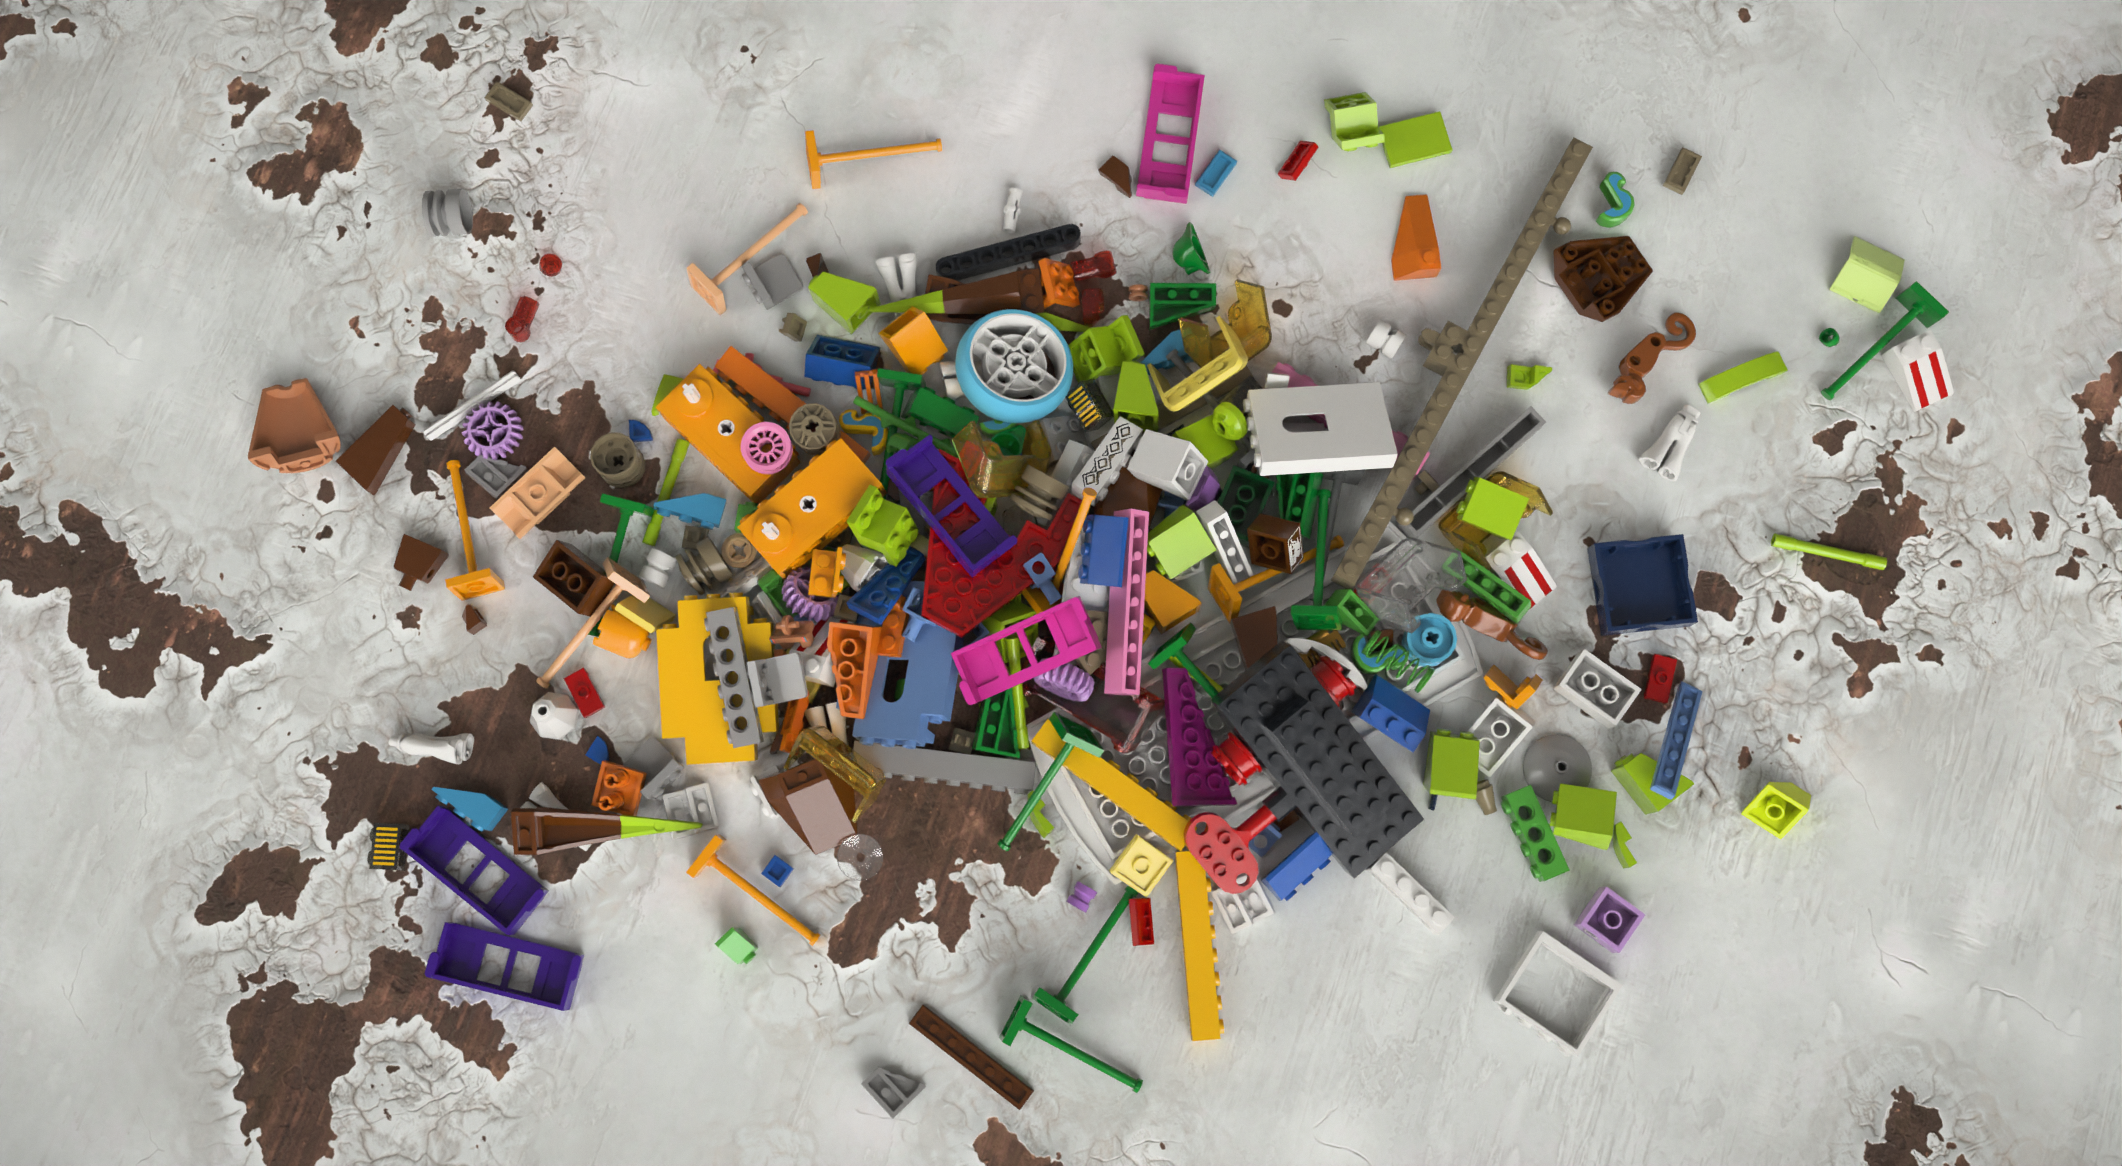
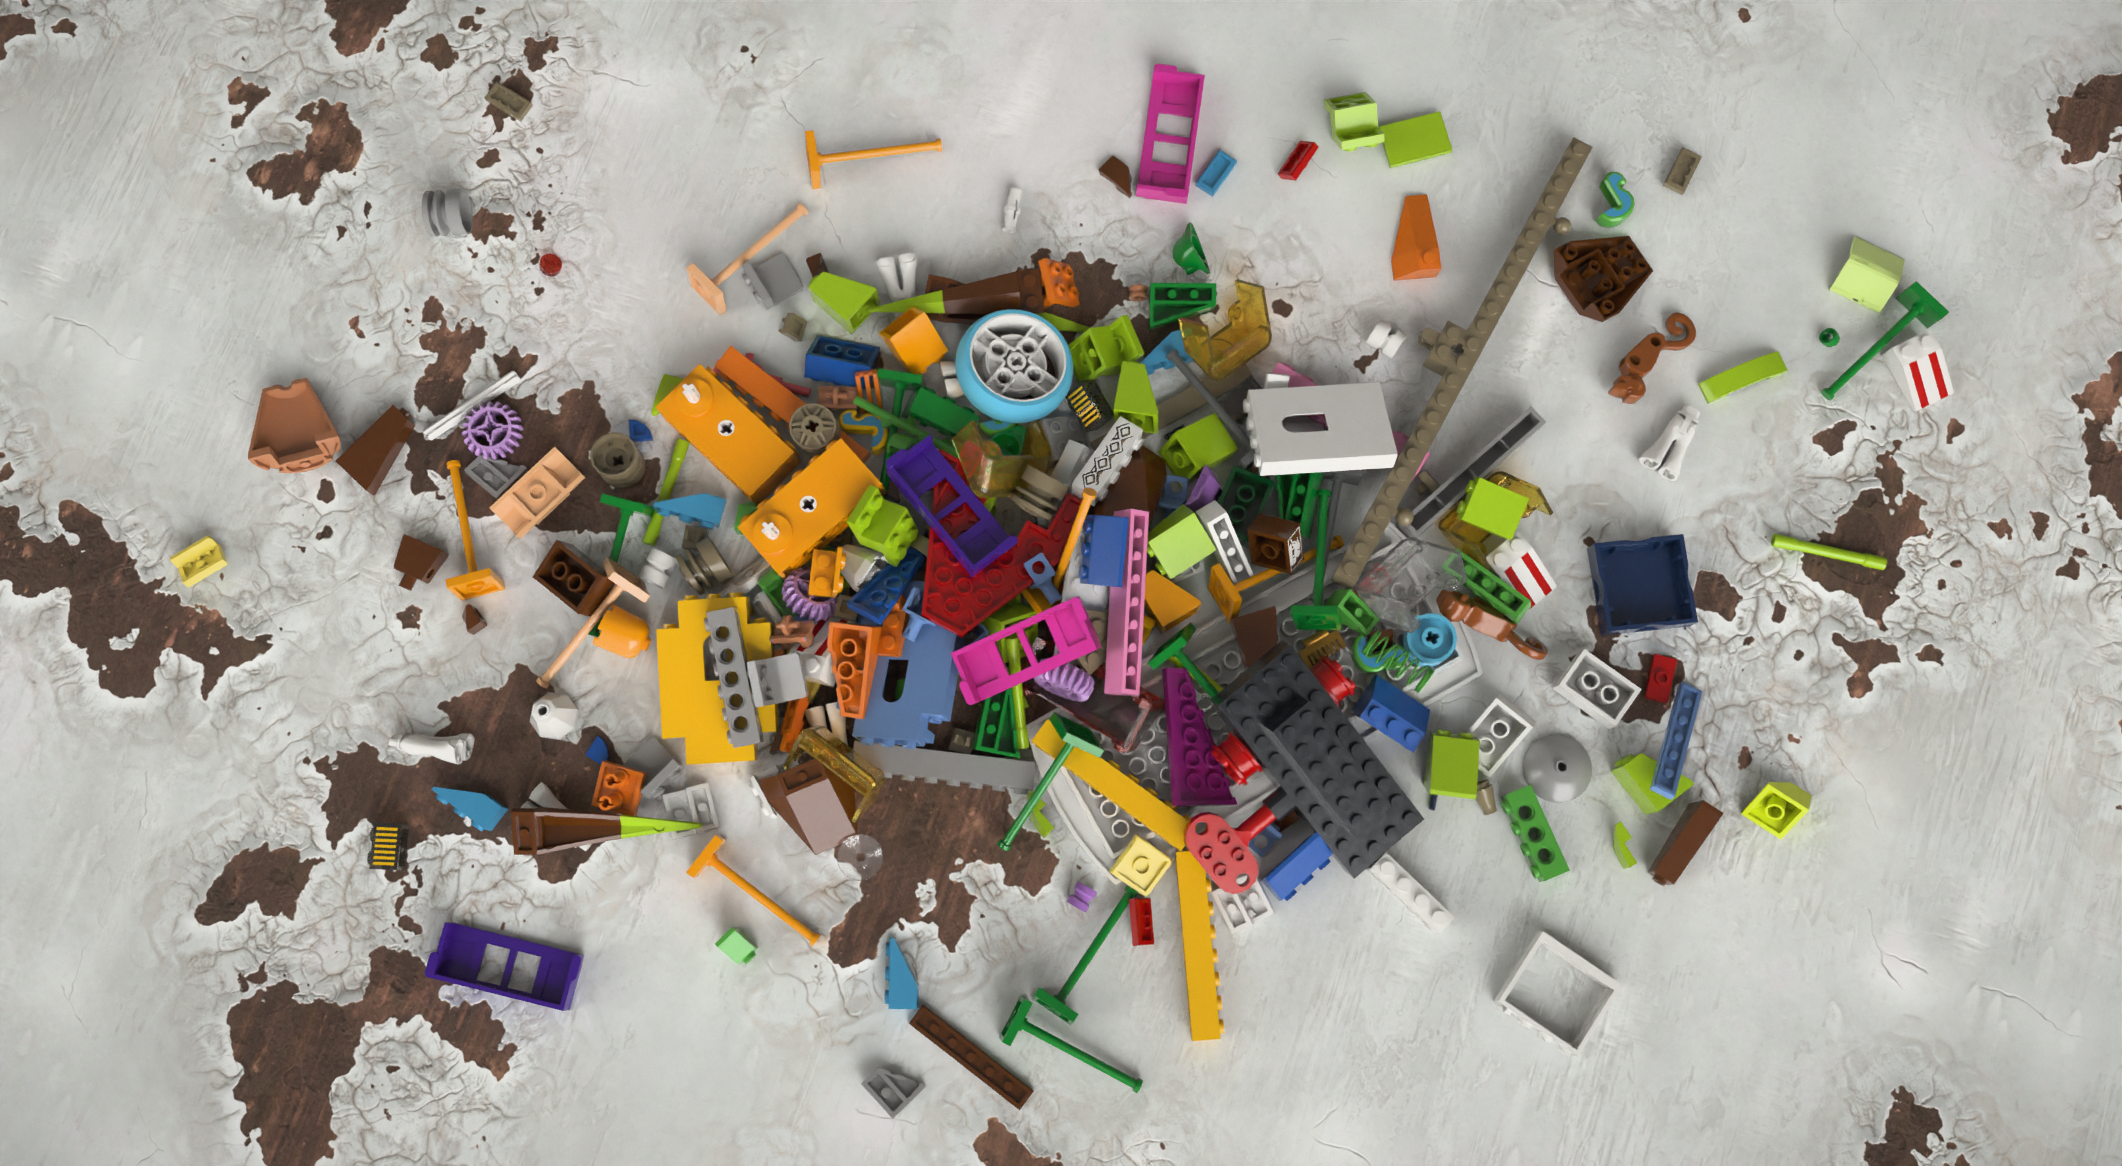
dark purple piece [400,806,549,935] -> none
clear red piece [505,296,540,343] -> none
red plate [563,667,605,718] -> none
light yellow tile [615,595,676,633] -> none
tan gear [721,533,757,568] -> none
bright pink wheel [741,422,793,474] -> none
blue plate [761,855,794,887] -> none
black beam [936,224,1081,281] -> none
clear red piece [1071,251,1117,281] -> none
clear red rock [1081,288,1104,326] -> none
white slope [1127,429,1208,501] -> none
light yellow windscreen [1147,316,1248,412] -> none
lime piece [1212,402,1248,441] -> none
white slope [1284,638,1367,690] -> none
light orange bracket [1483,664,1543,709] -> none
lime slope [1507,364,1552,390] -> none
lime slope [1550,783,1617,850] -> none
lavender brick [1574,886,1645,953] -> none
none -> light yellow bracket [170,535,228,587]
none -> nougat hips [817,385,858,410]
none -> dark azure slope [884,938,919,1009]
none -> reddish brown slope [1647,800,1723,886]

